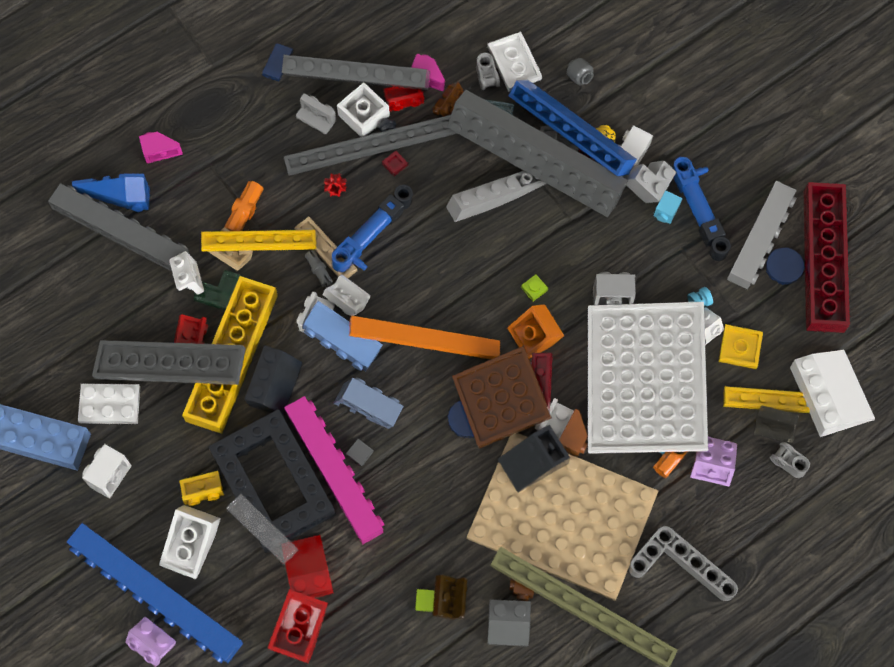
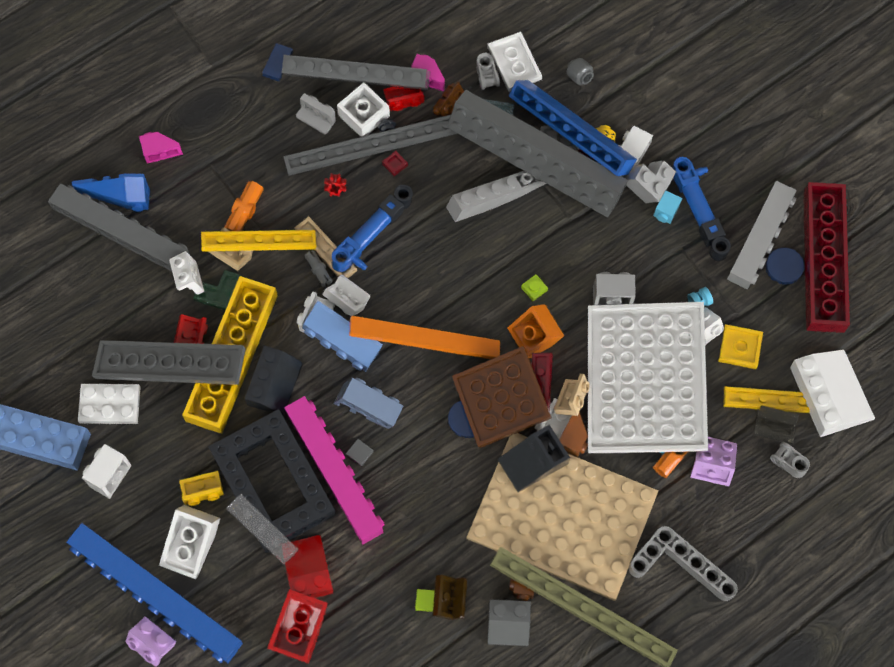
none -> tan bracket [554,374,590,416]

